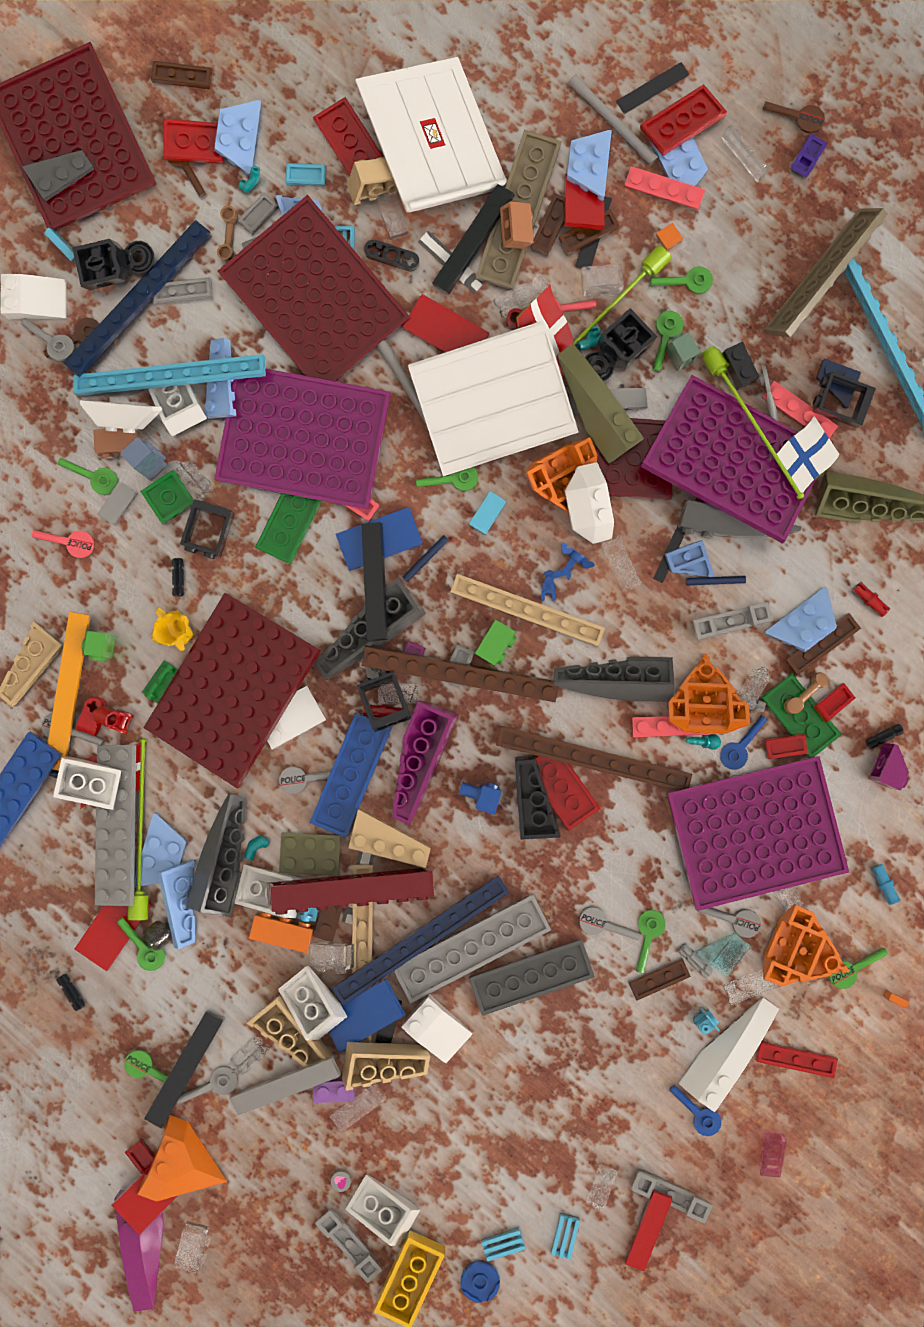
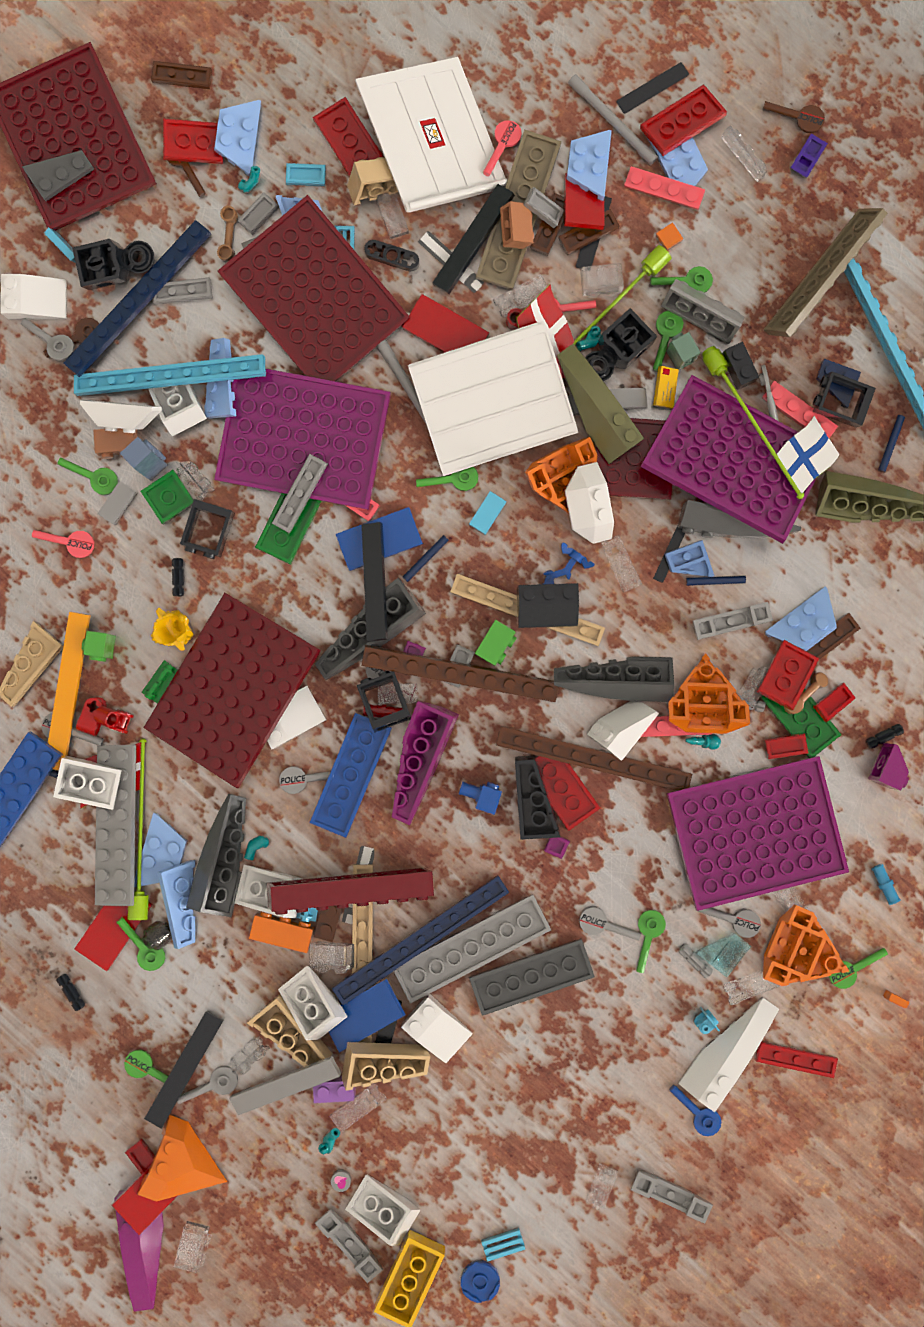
olive plate [279,832,341,875] -> none
tan wedge [348,808,431,868] -> none
medium azure tile [551,1213,580,1260] -> none
red tile [625,1189,673,1271] -> none
reddish brown tile [628,958,691,1001] -> none
blue piece [720,715,767,770] -> none
clear pink slope [760,1132,787,1177] -> none
red pin [852,581,890,617] -> none
none -> light grey tile [272,454,328,533]
none -> teal arm [318,1128,340,1155]
none -> coral piece [483,120,522,176]
none -> black slope [517,583,579,628]
none -> light grey tile [524,187,564,228]
none -> magenta tile [544,837,570,859]
none -> white slope [587,701,659,761]
none -> yellow tile [653,366,679,409]
none -> light grey slope [661,279,745,344]
none -> red tile [757,640,819,711]
none -> dark blue bar [878,415,905,473]

